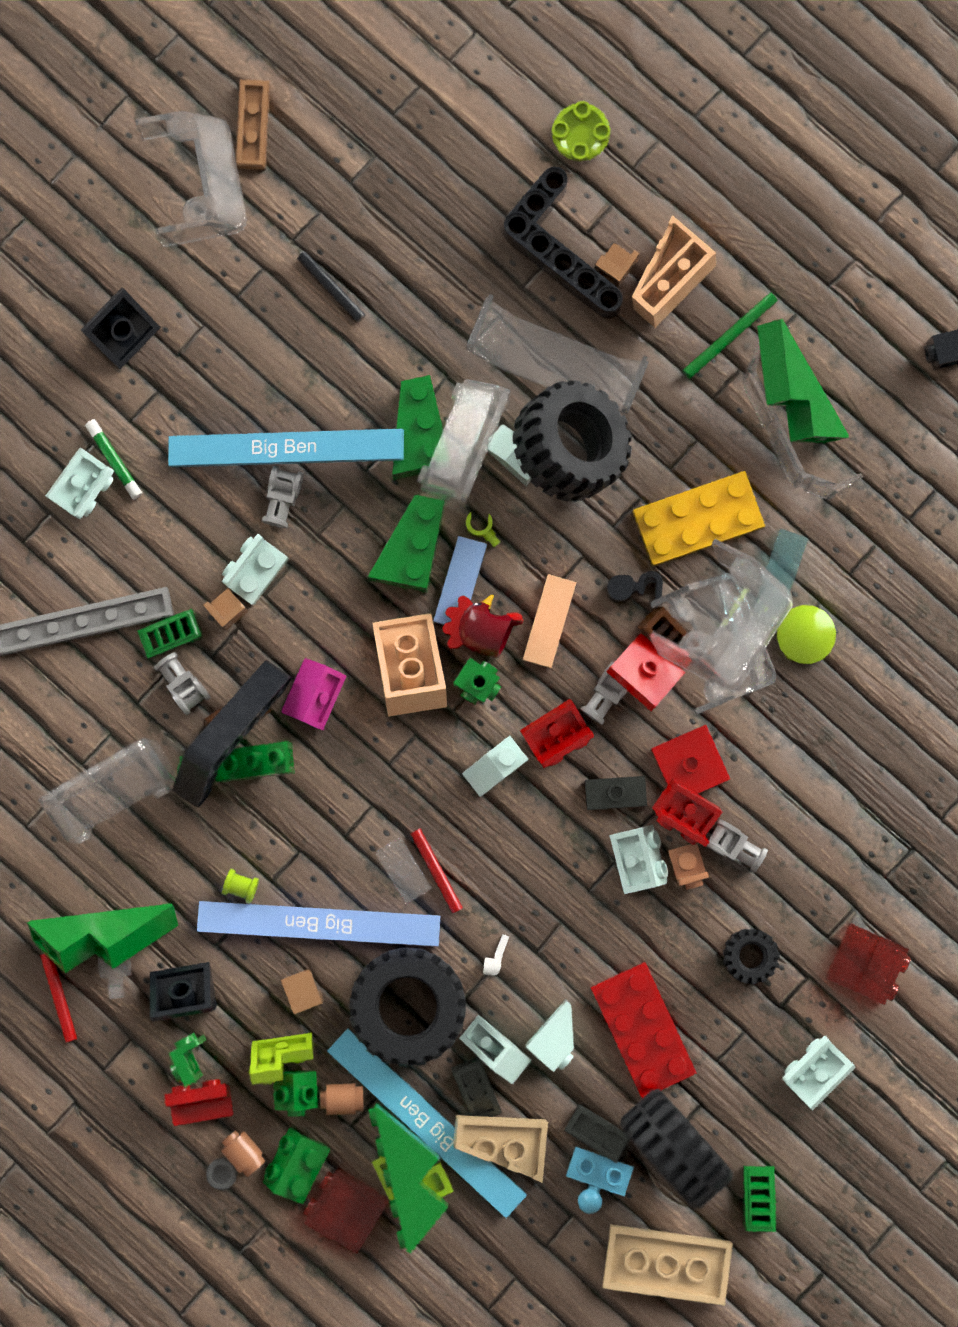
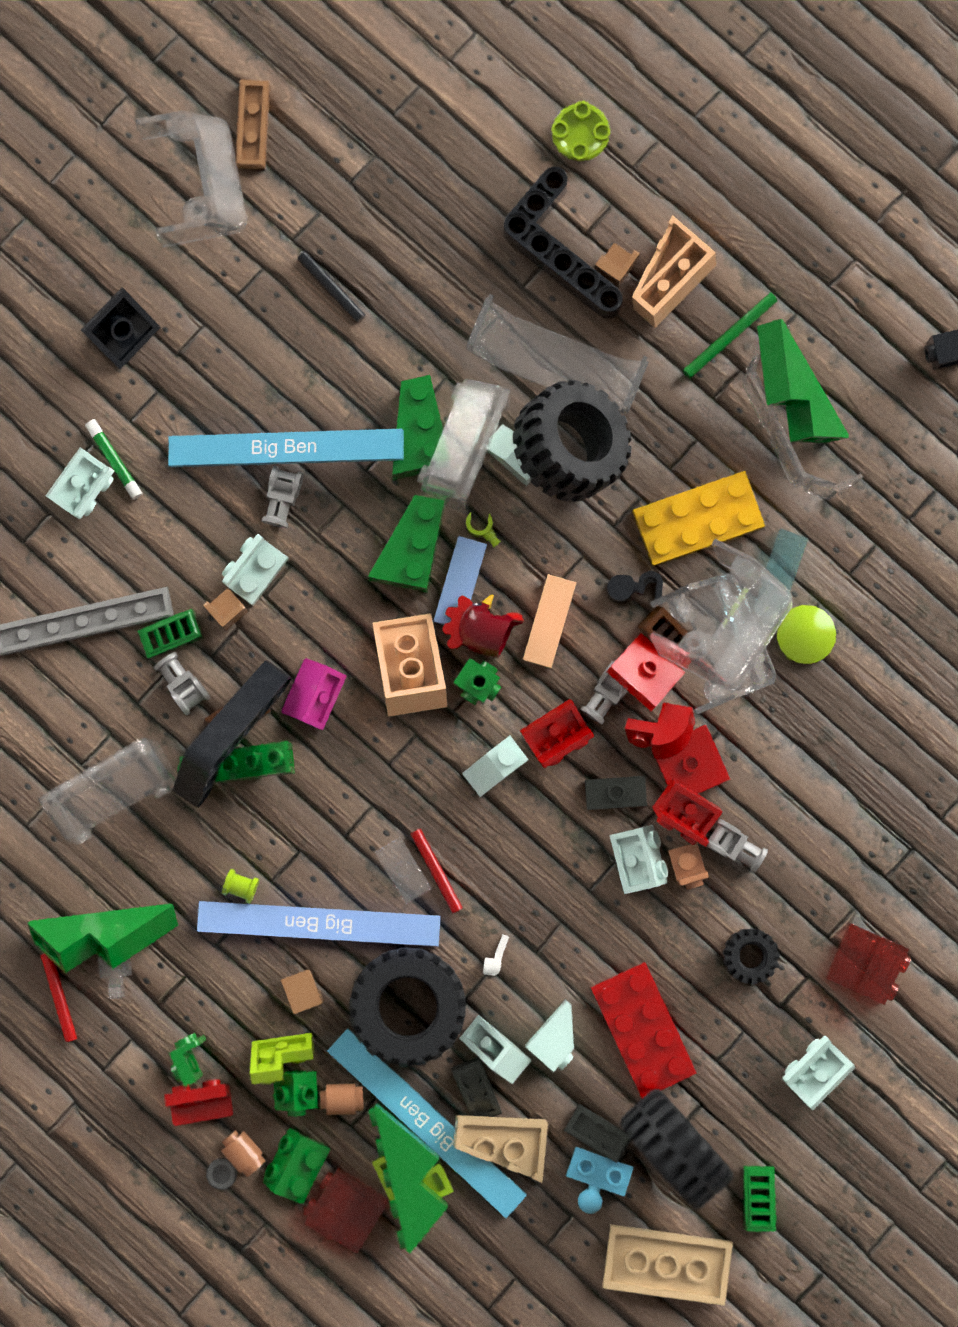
black slope [150,962,217,1022] -> none
none -> red brick [625,702,695,759]

